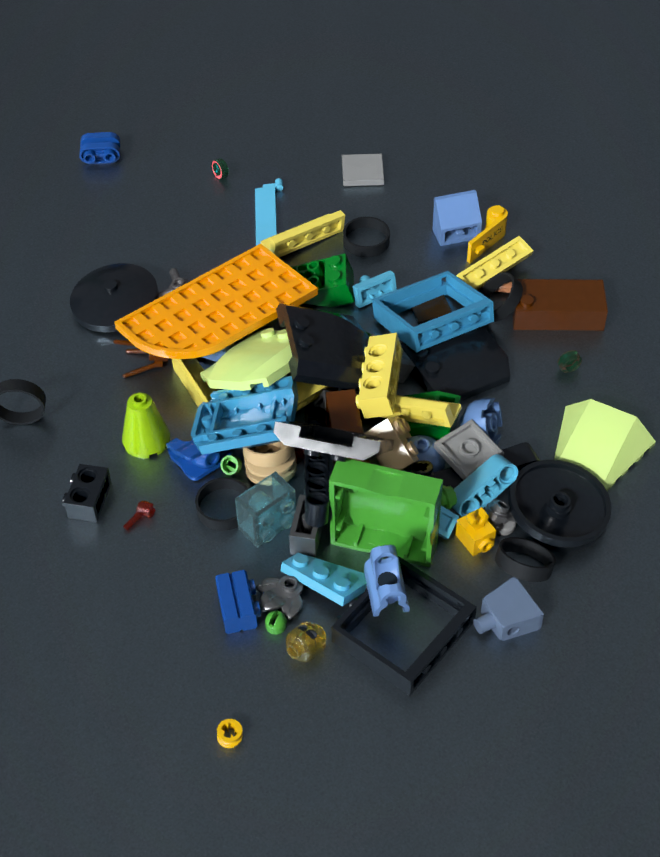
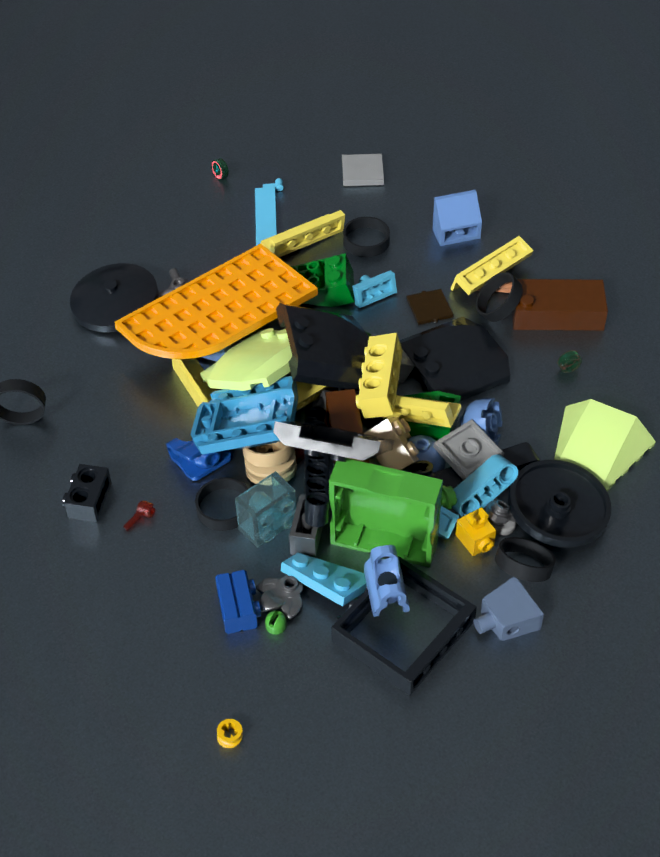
blue brick [79,132,120,164] -> none
reddish brown plant [113,339,168,378] -> none
lime cone [122,392,171,459] -> none
bright green hinge [220,455,242,475] -> none
clear yellow head [286,621,326,663] -> none
dark azure window [372,271,494,352] -> none
yellow door [467,205,508,263] -> none

